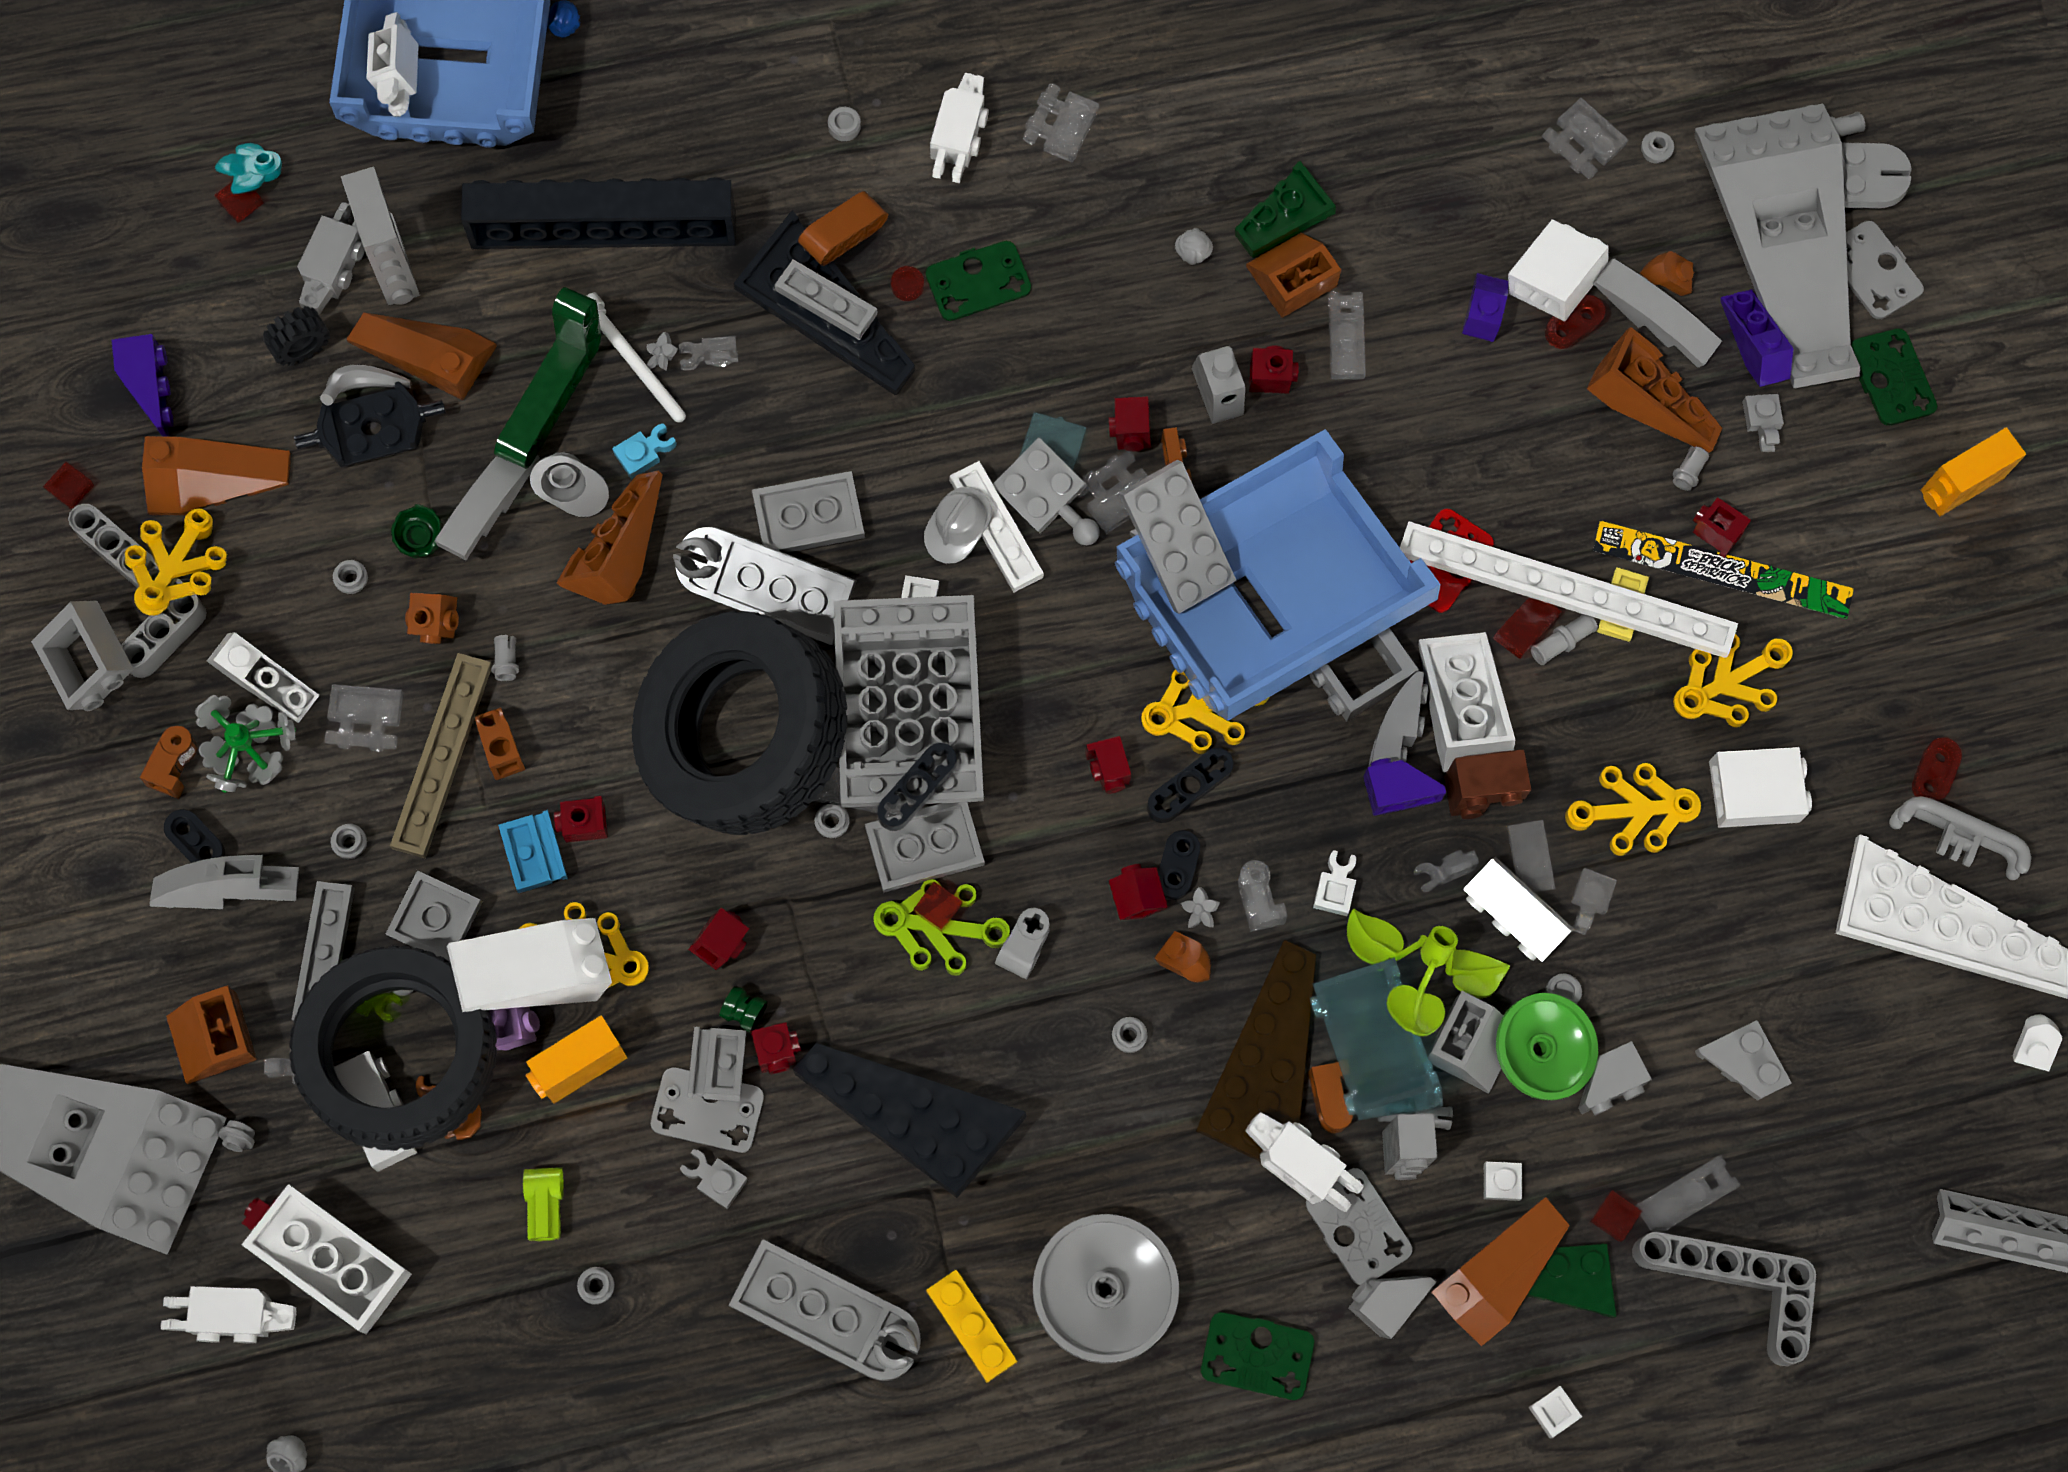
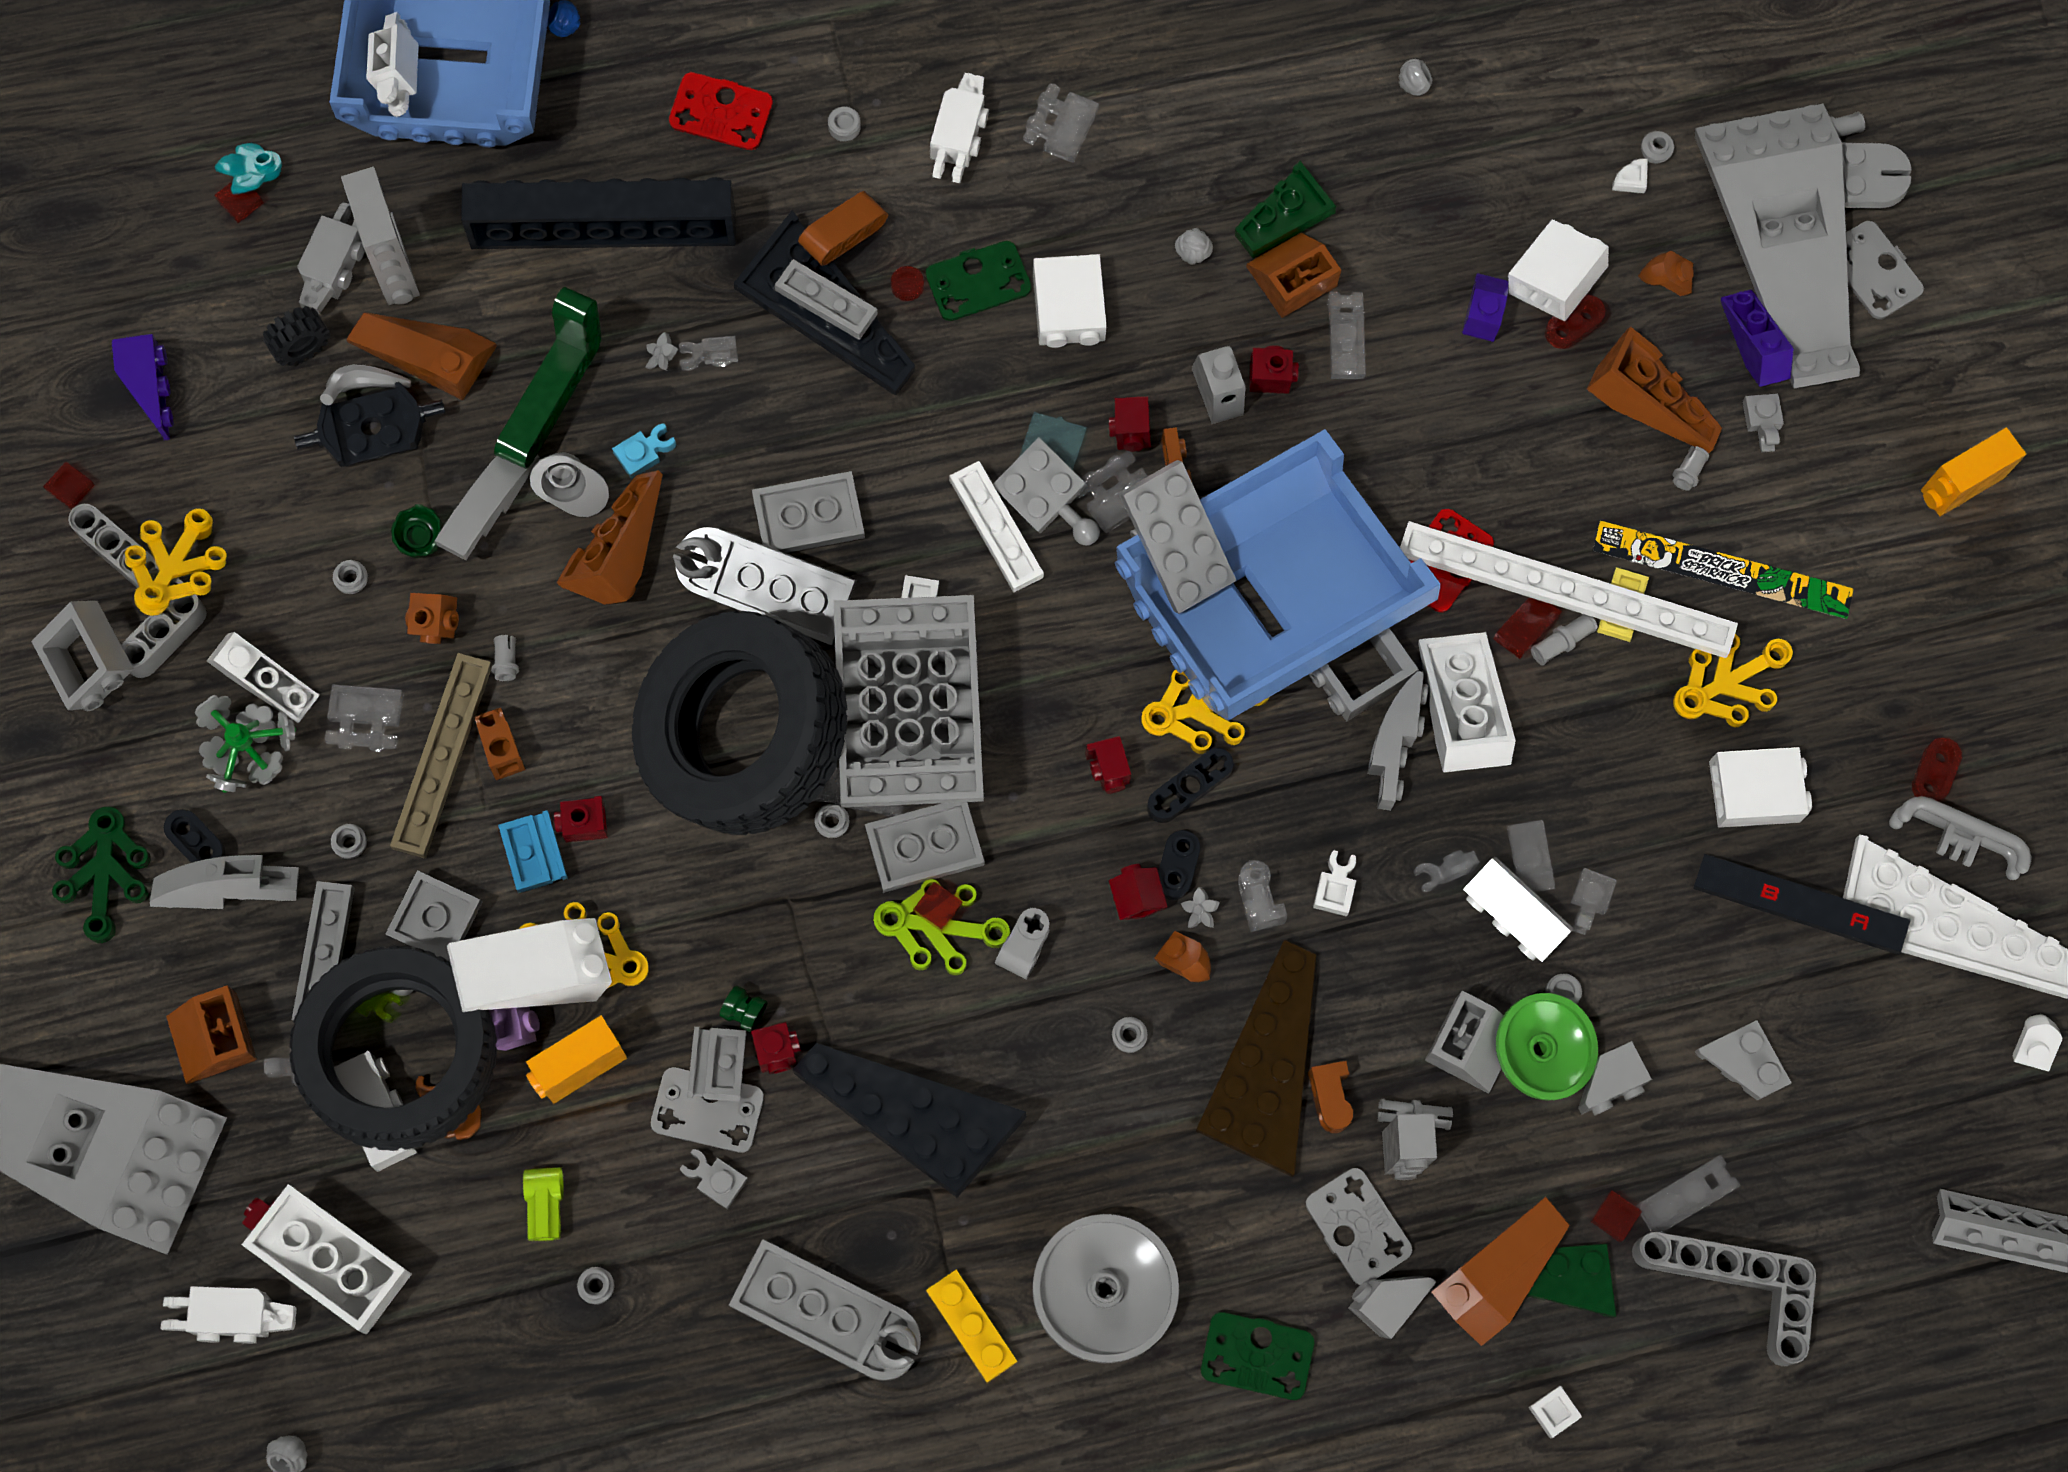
dark orange leg [140,726,198,799] -> none
dark orange wedge [142,436,291,515] -> none
light grey plate [218,1121,255,1152] -> none
white piece [586,292,686,422] -> none
dark red brick [688,908,749,970] -> none
black beam [877,743,956,831] -> none
light grey piece [924,487,992,564] -> none
white hinge [1246,1112,1364,1212] -> none
clear light blue windscreen [1309,958,1443,1120] -> none
lime plant [1347,909,1510,1036] -> none
dark purple slope [1363,758,1446,816] -> none
copper brick [1444,750,1531,819] -> none
white plate [1484,1162,1522,1201] -> none
clear plate [1542,98,1628,180] -> none
yellow plant [1565,763,1701,856] -> none
light grey slope [1593,259,1722,367] -> none
dark red brick [1693,497,1751,558] -> none
dark green axle [1851,329,1937,426] -> none
none -> dark green plant [52,807,151,944]
none -> red axle [669,72,773,150]
none -> white brick [1033,254,1107,348]
none -> light grey piece [1399,59,1433,96]
none -> white tile [1612,159,1648,193]
none -> black tile [1693,854,1911,955]

